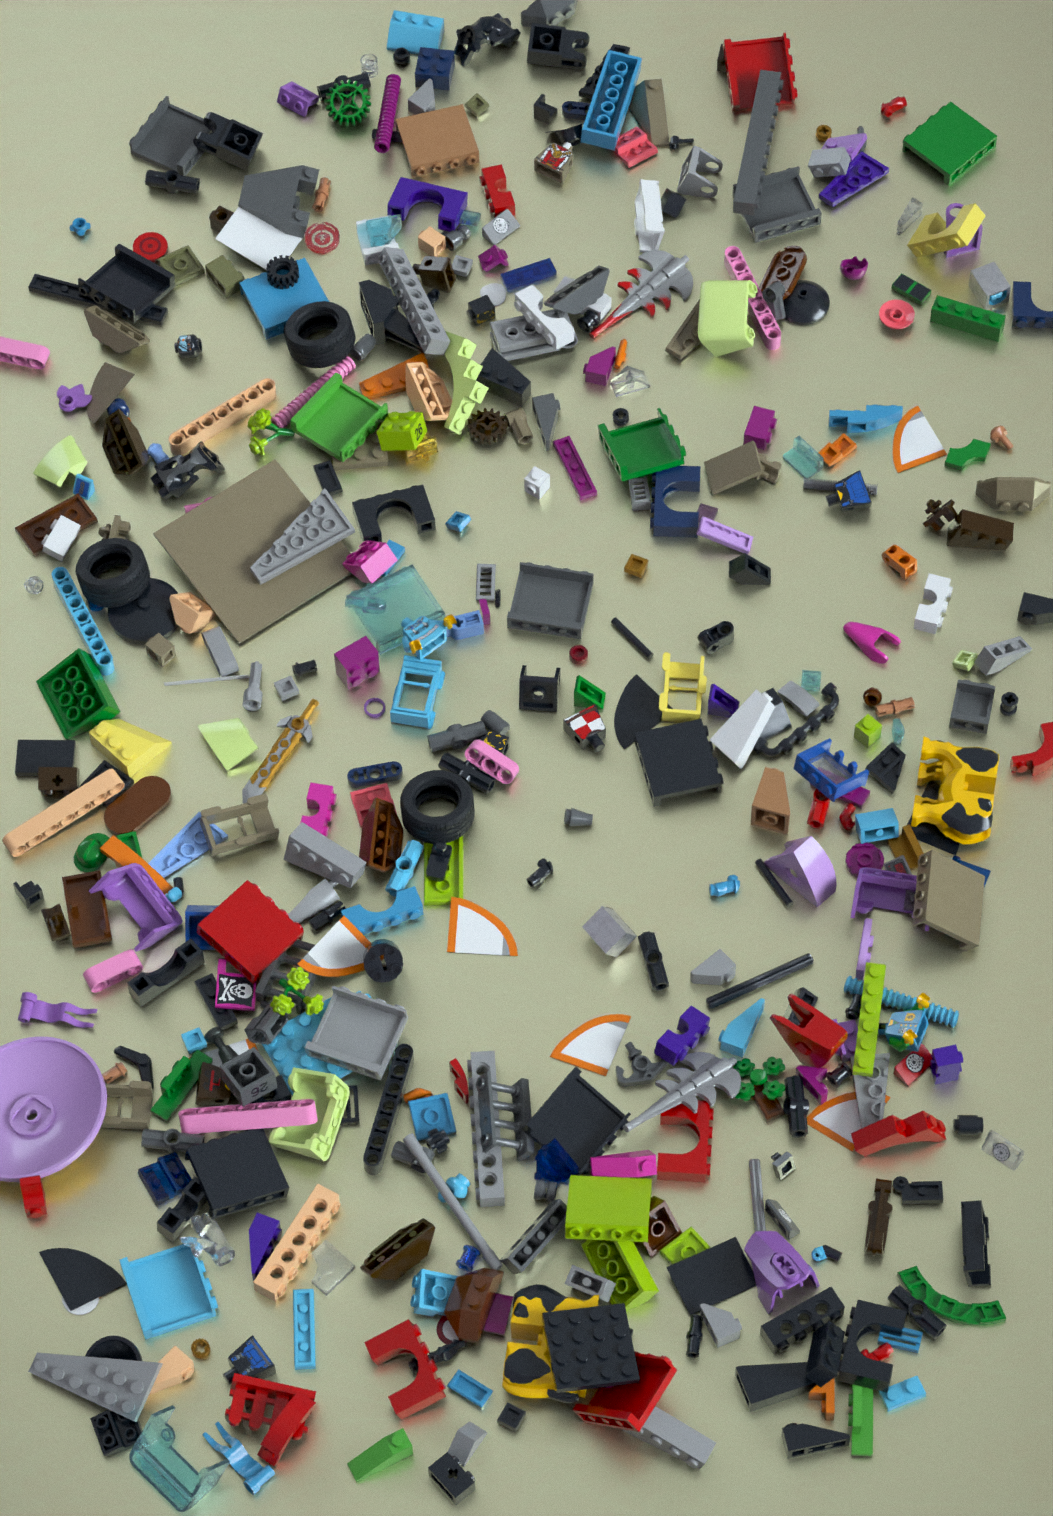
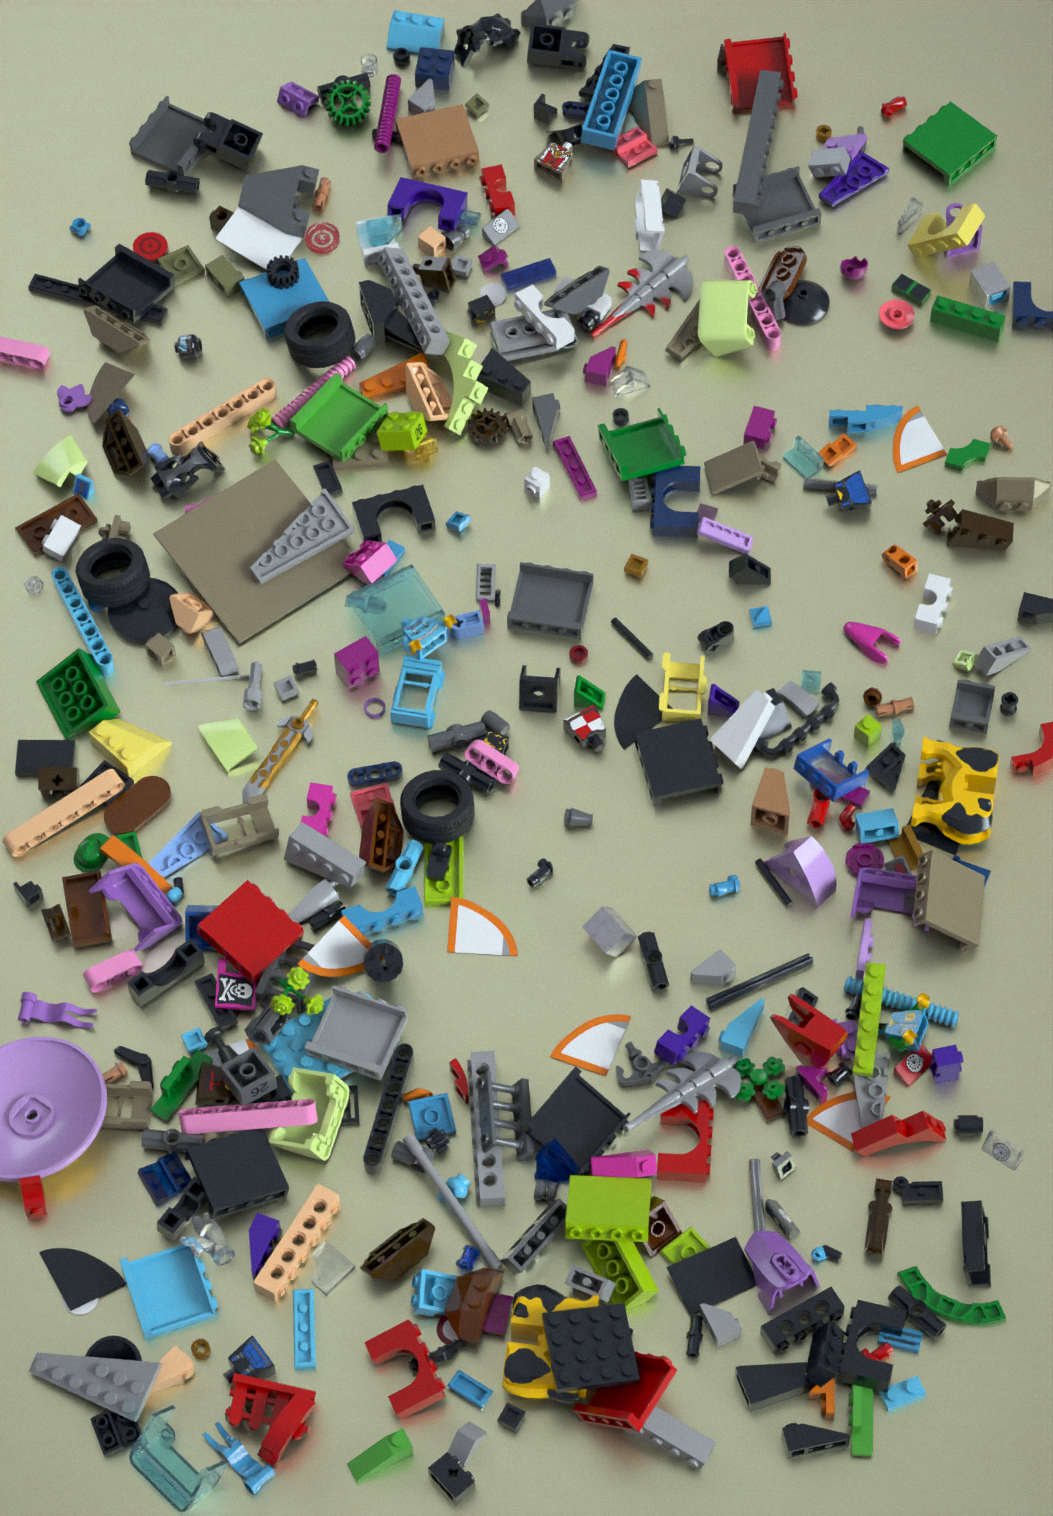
none -> dark azure tile [749,606,772,628]

